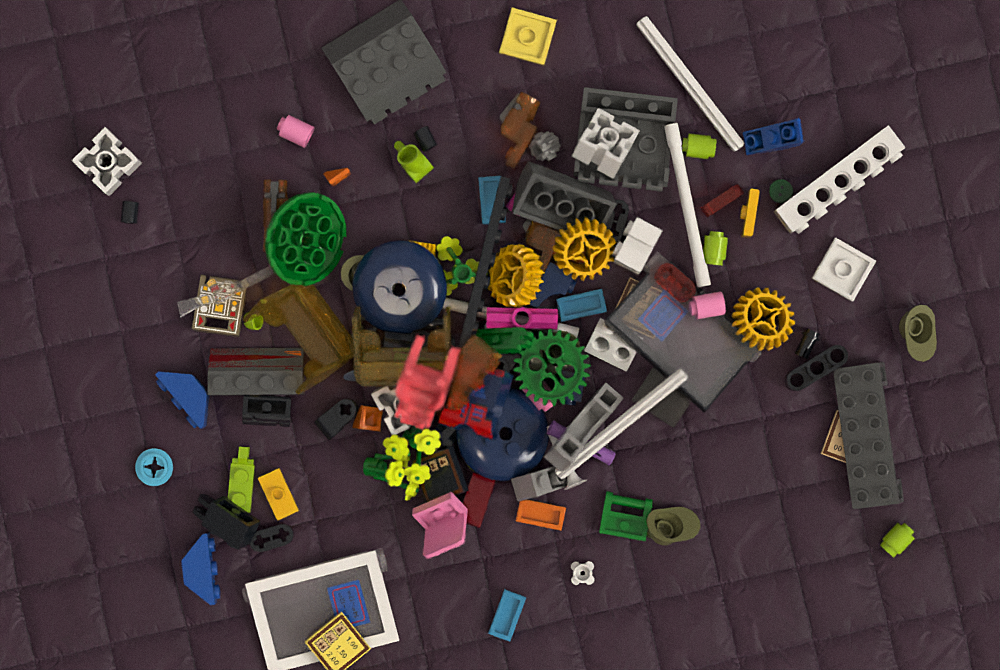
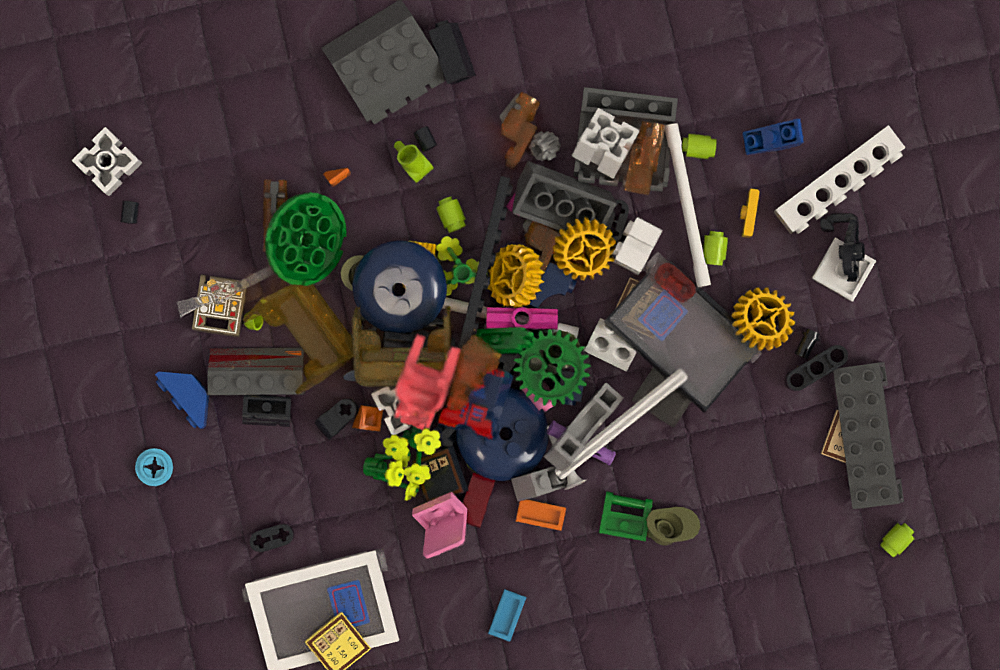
blue slope [182,533,221,605] -> none
black hinge [192,494,260,550] -> none
lime hinge [228,446,255,513] -> none
yellow plate [258,468,299,521] -> none
bright pink brick [277,115,314,148] -> none
dark azure tile [478,176,506,225] -> none
light yellow tile [499,8,557,66] -> none
dark azure tile [556,289,607,322] -> none
white plate [571,561,594,585] -> none
white axle [637,17,744,152] -> none
bright pink brick [689,291,726,320] -> none
clear red beam [701,184,744,218] -> none
dark green tile [769,179,793,203] -> none
olive piece [899,305,937,362] -> none
none -> black brick [429,20,476,84]
none -> lime brick [436,196,466,233]
none -> clear orange plate [624,121,666,195]
none -> black animal [820,213,865,282]

